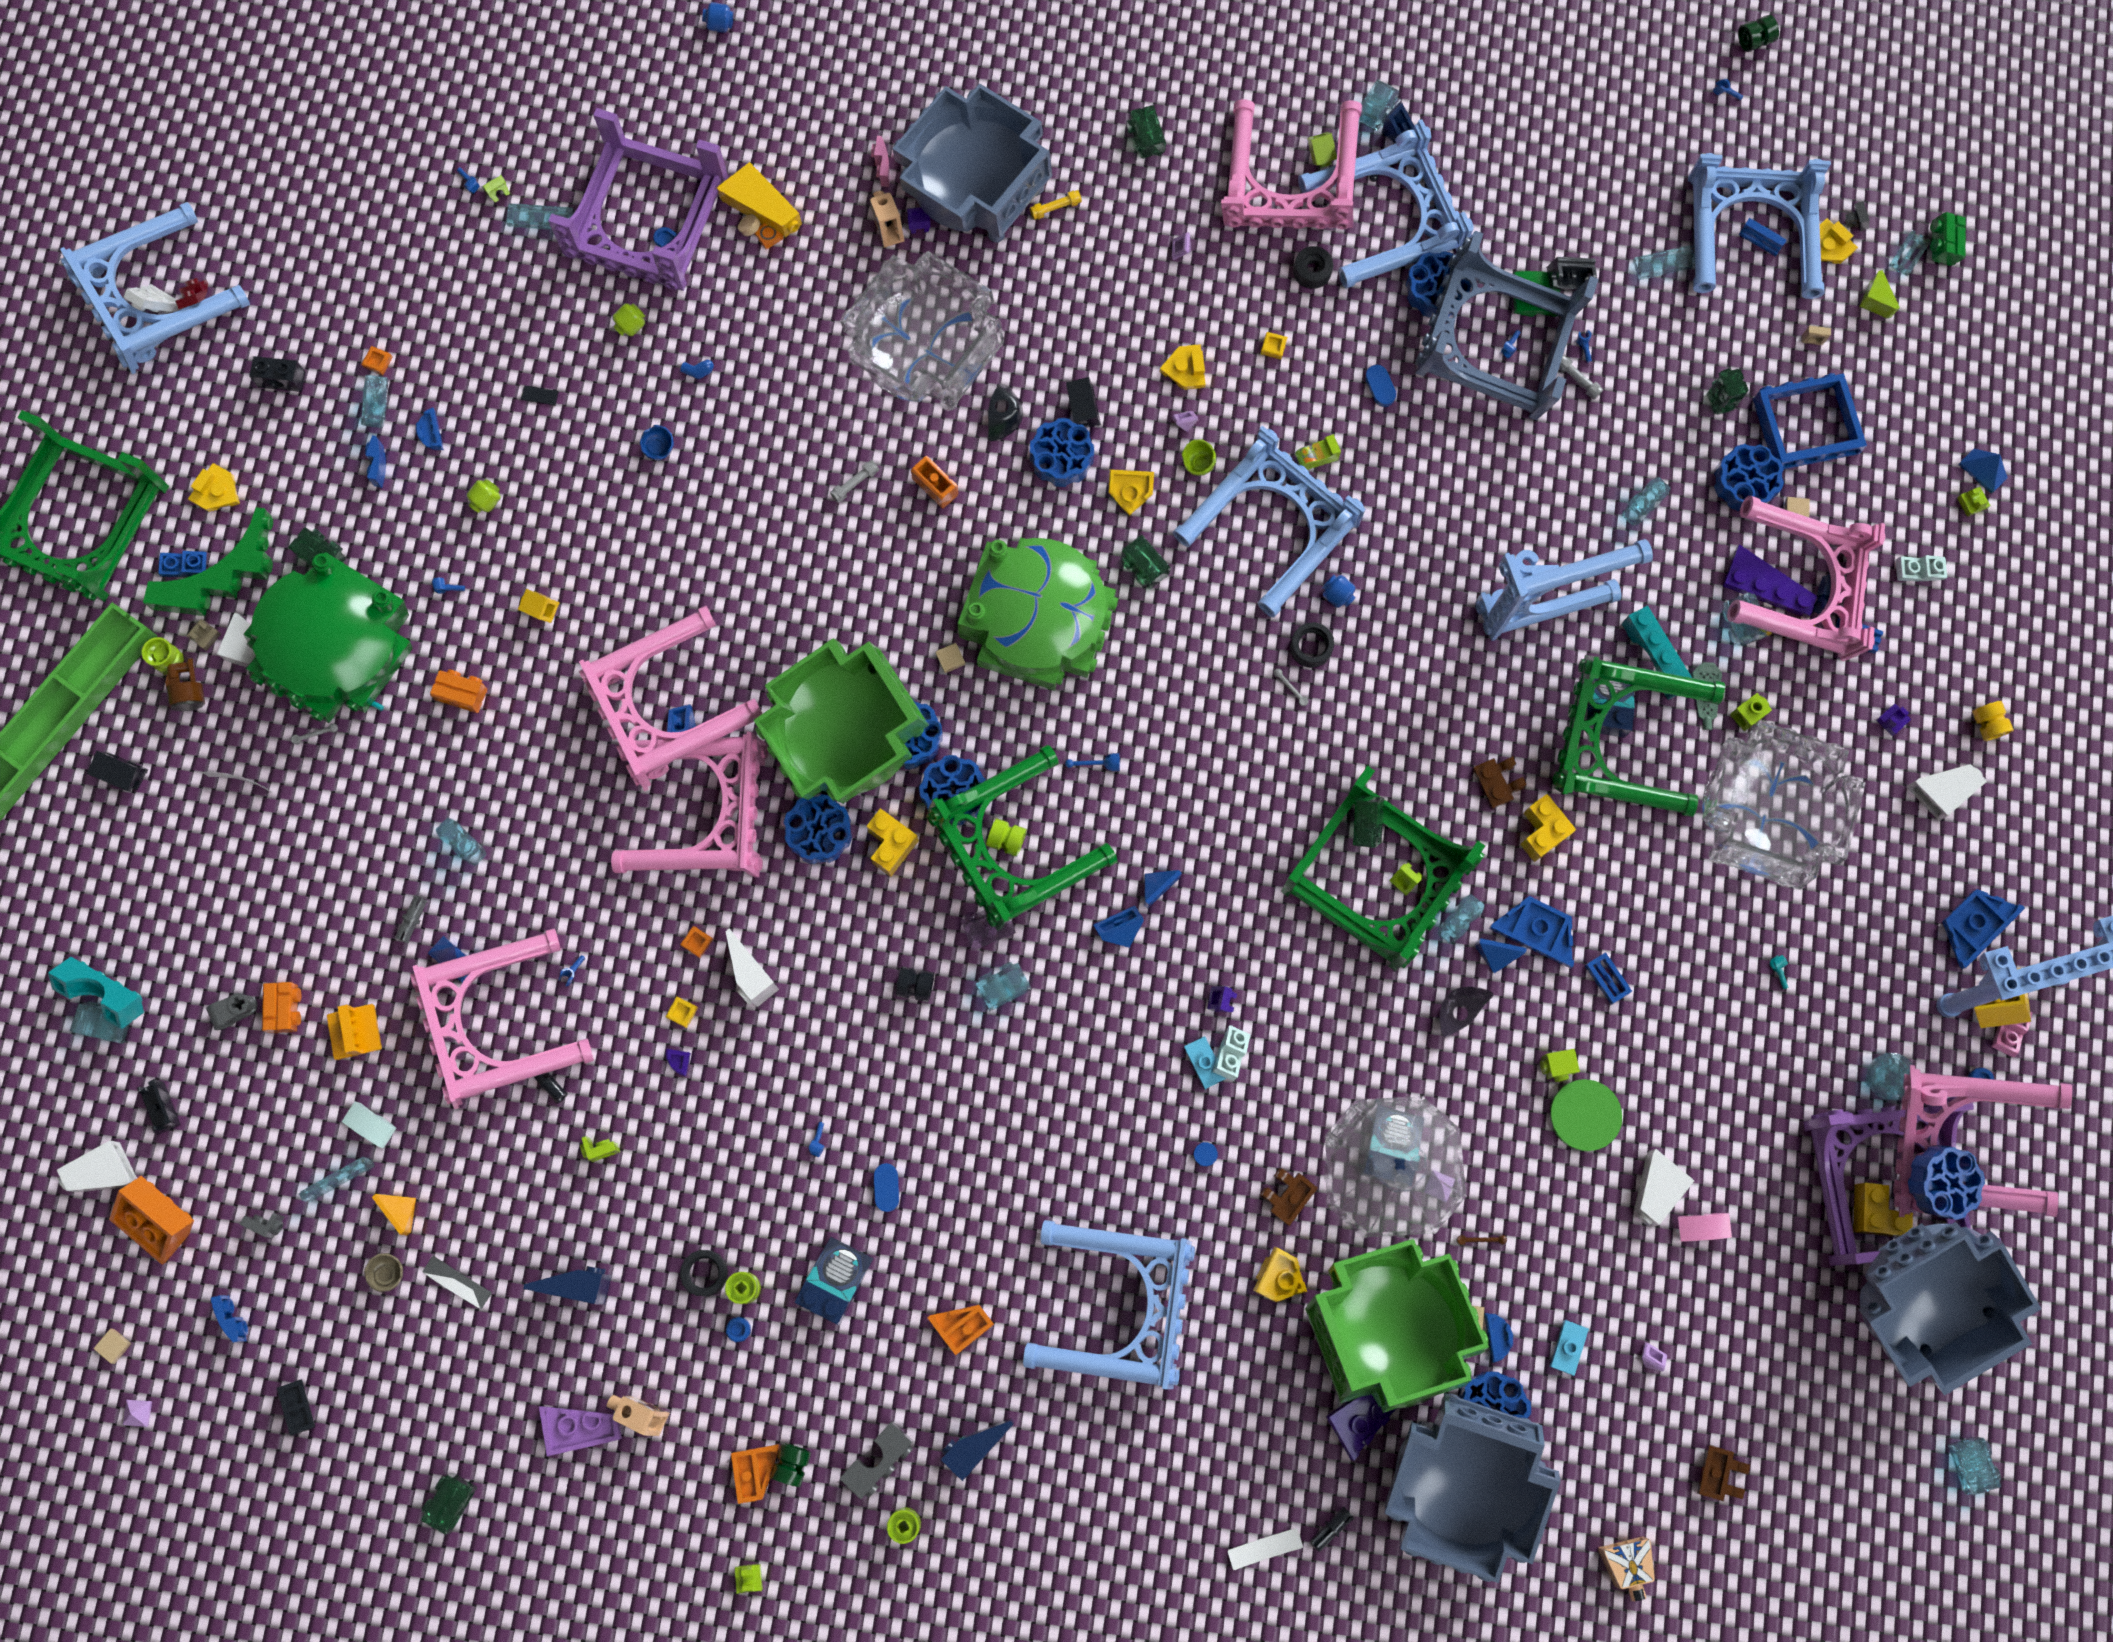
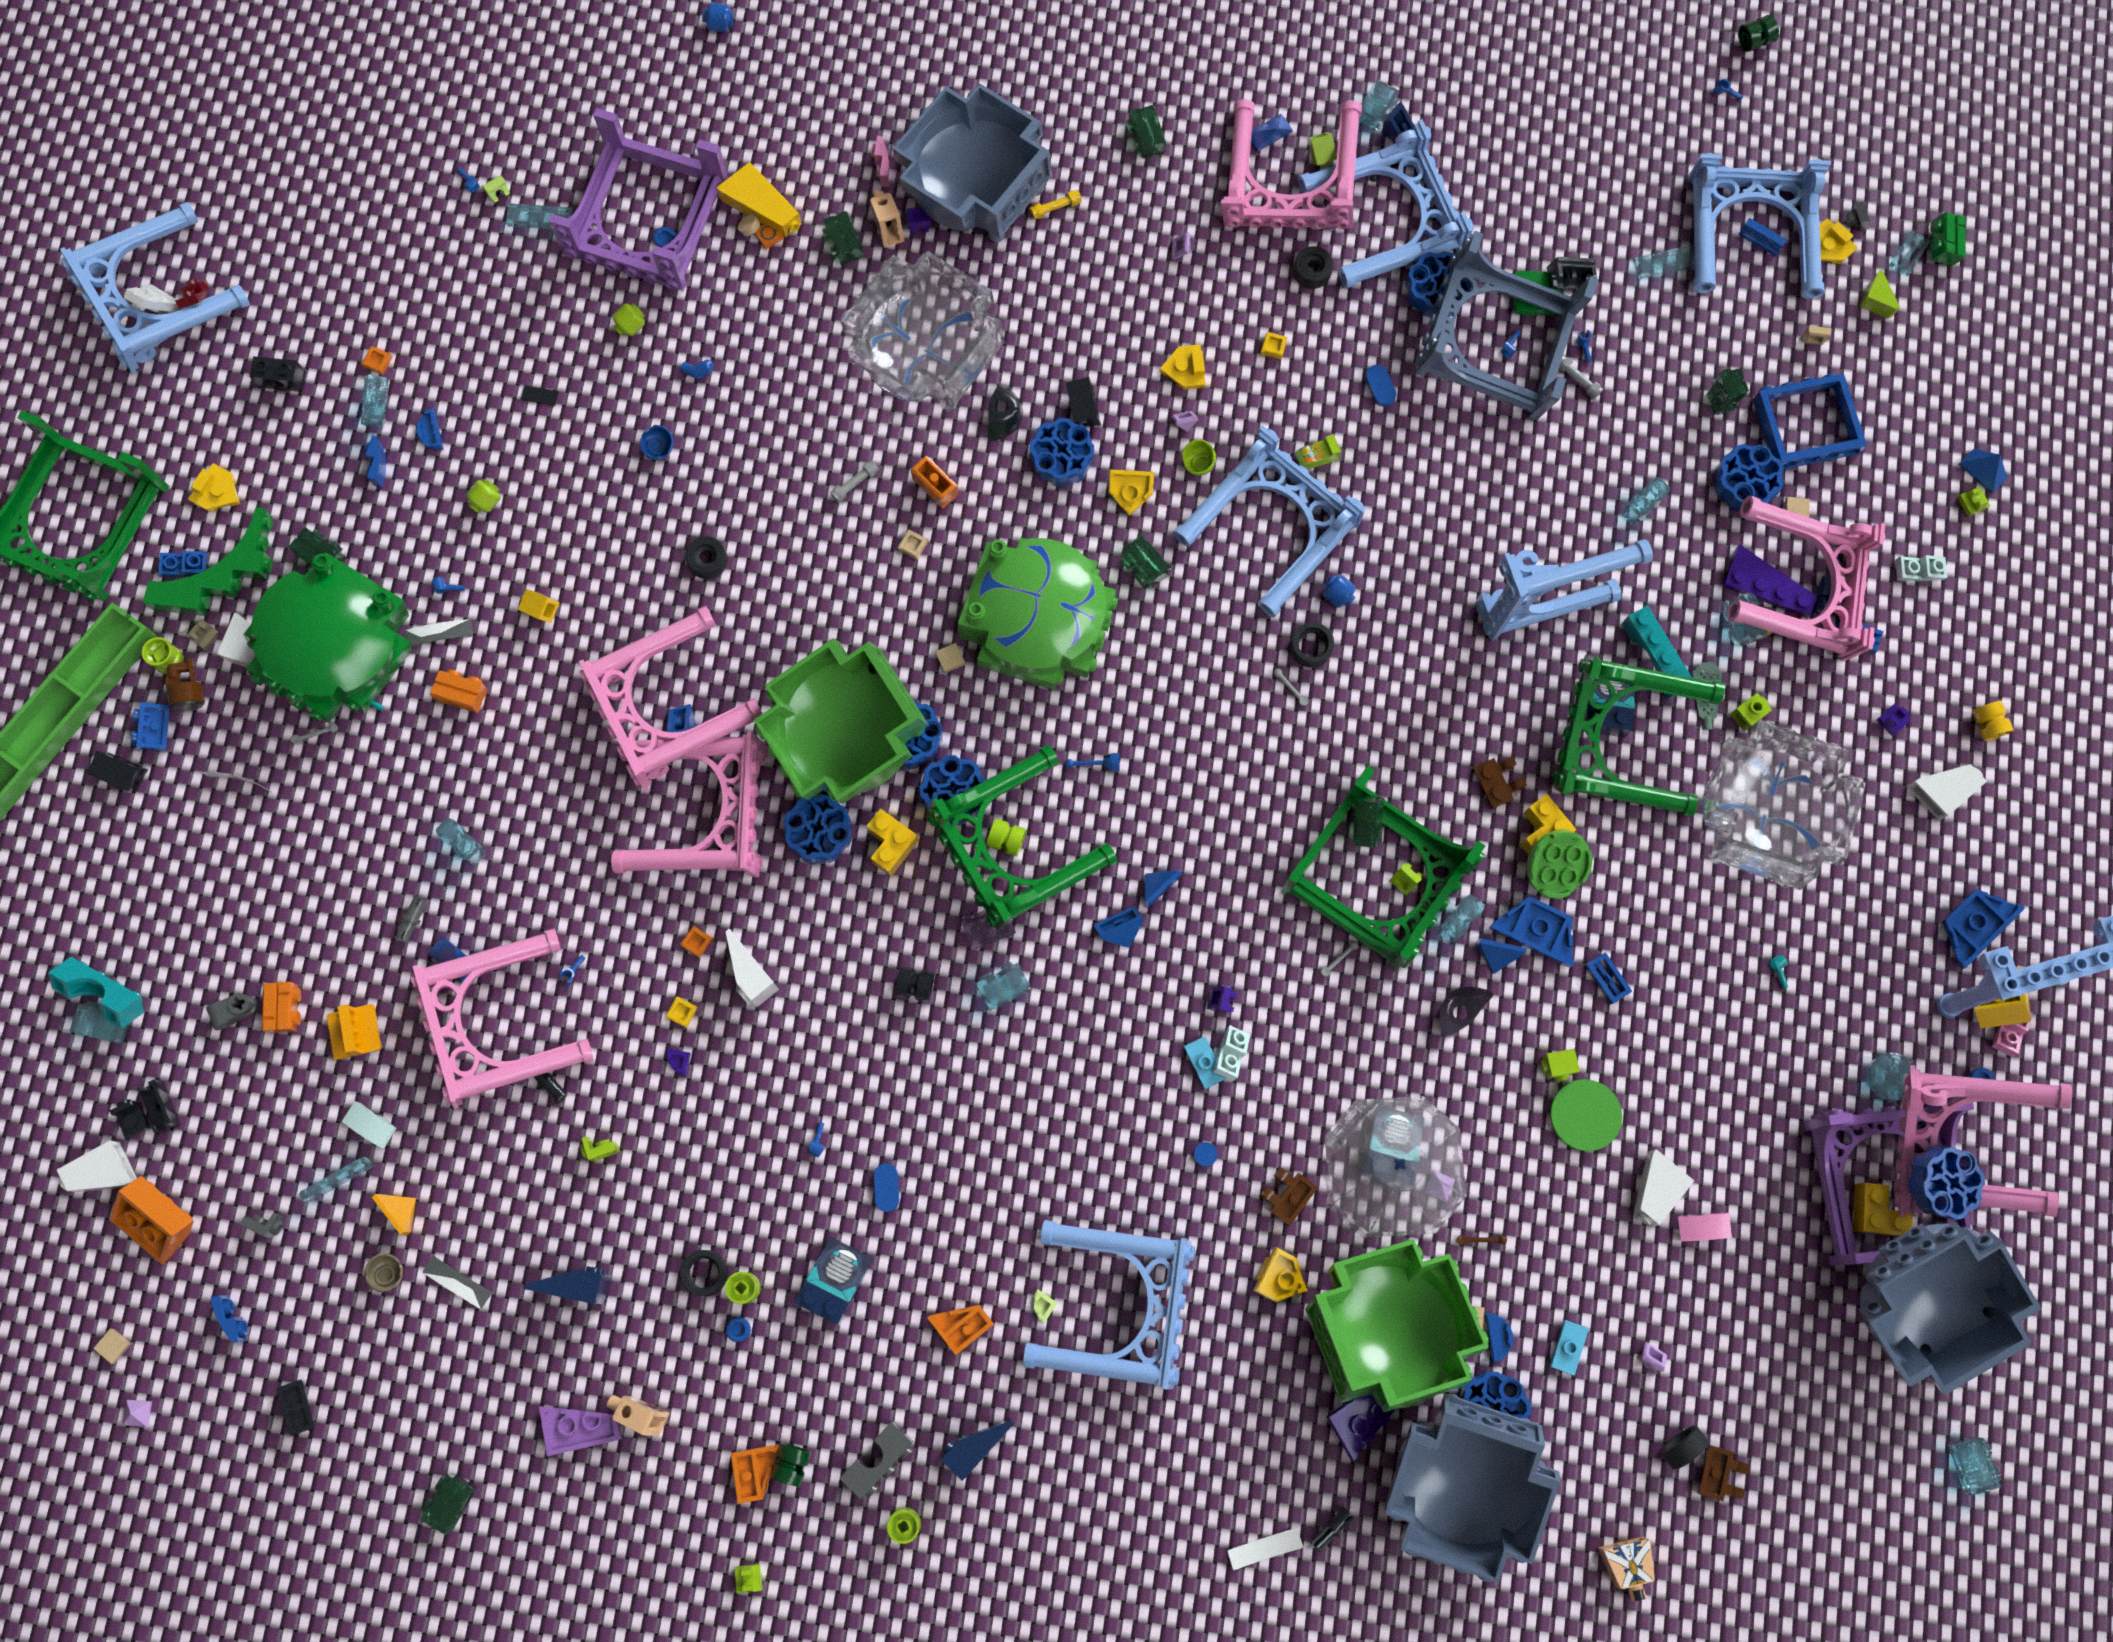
none -> black bracket [109,1099,151,1139]
none -> blue bracket [131,702,170,752]
none -> dark grey sticker [405,619,473,646]
none -> black tyre [685,536,728,579]
none -> clear green brick [821,211,865,266]
none -> tan tile [898,529,928,560]
none -> yellowish green tile [1033,1289,1057,1323]
none -> blue slope [1251,114,1293,152]
none -> light grey hinge [1321,941,1359,977]
none -> bright green tile [1527,829,1593,898]
none -> black tyre [1660,1425,1710,1470]

